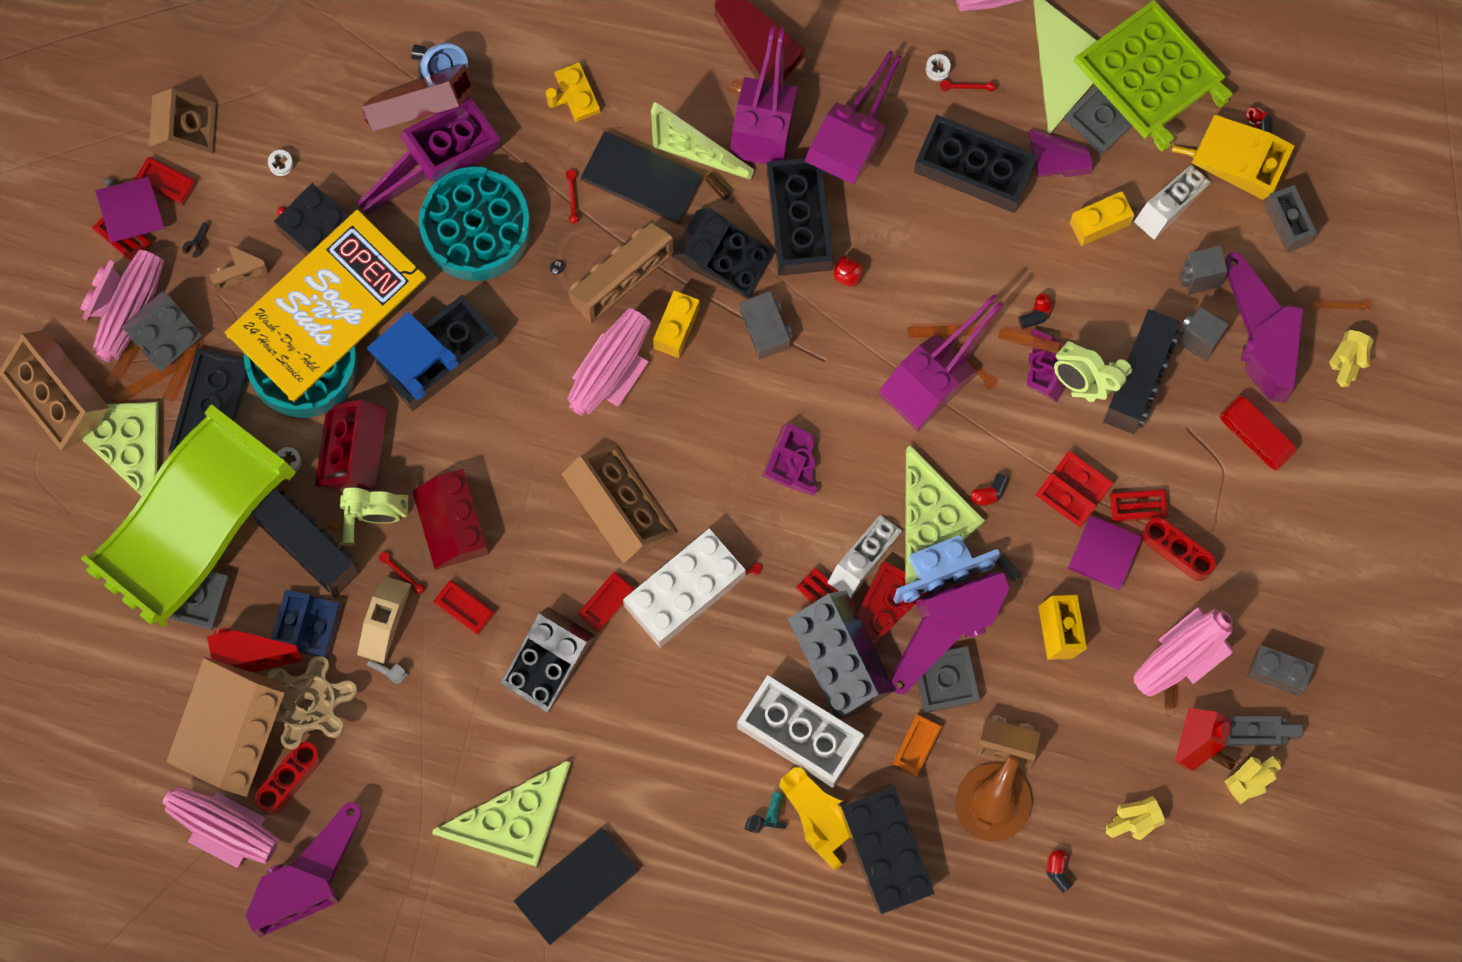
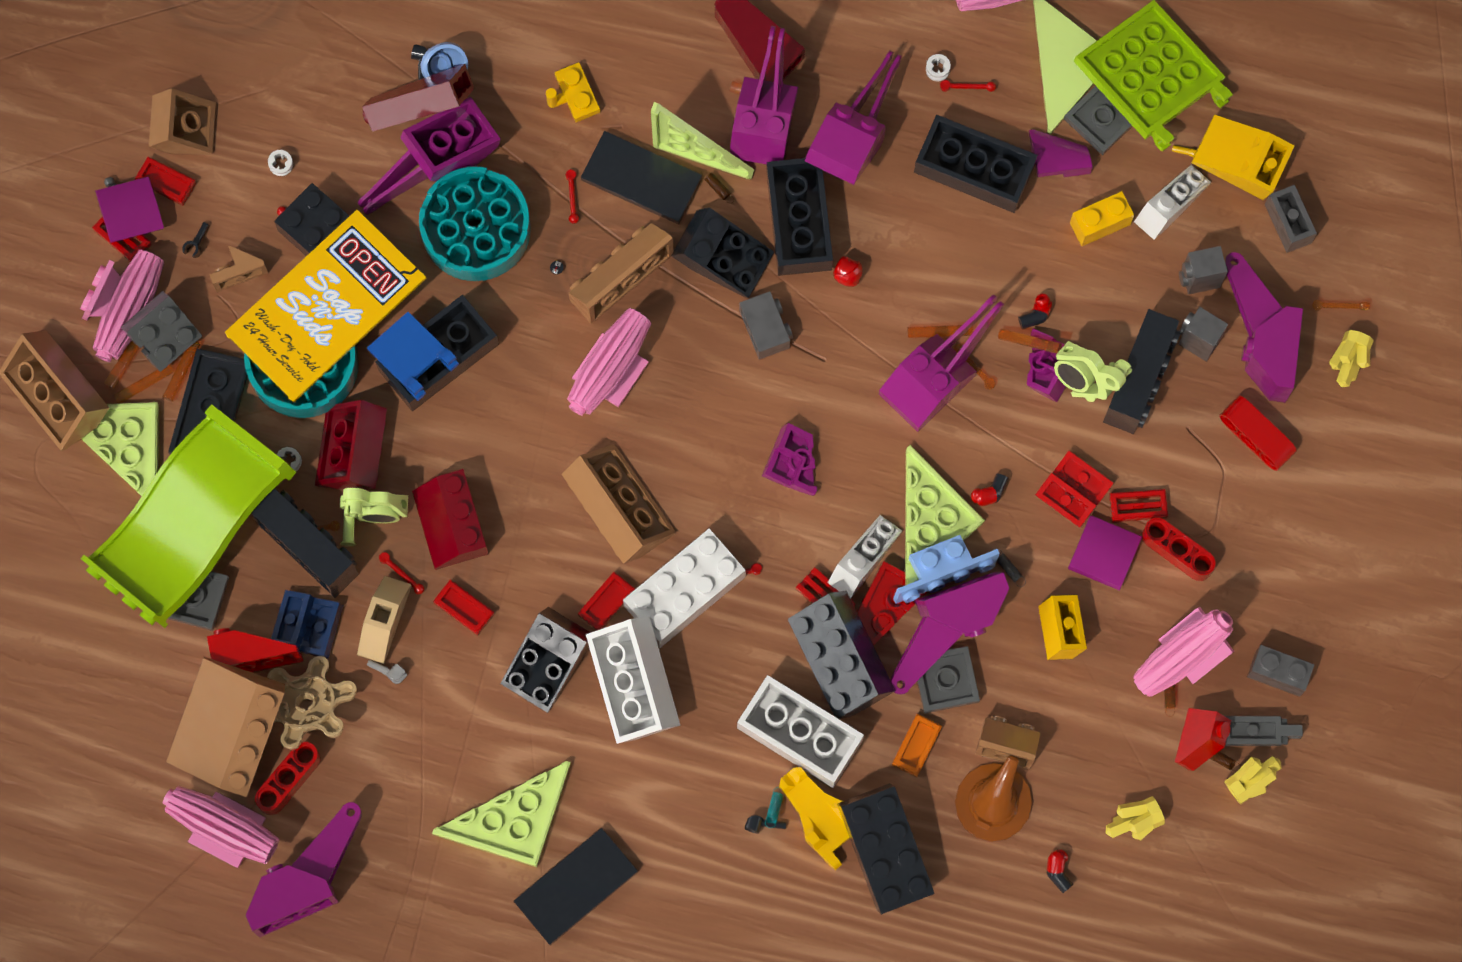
yellow brick [653,291,700,358] -> none
arm [1245,107,1274,135] -> none
none -> white brick [586,616,680,744]

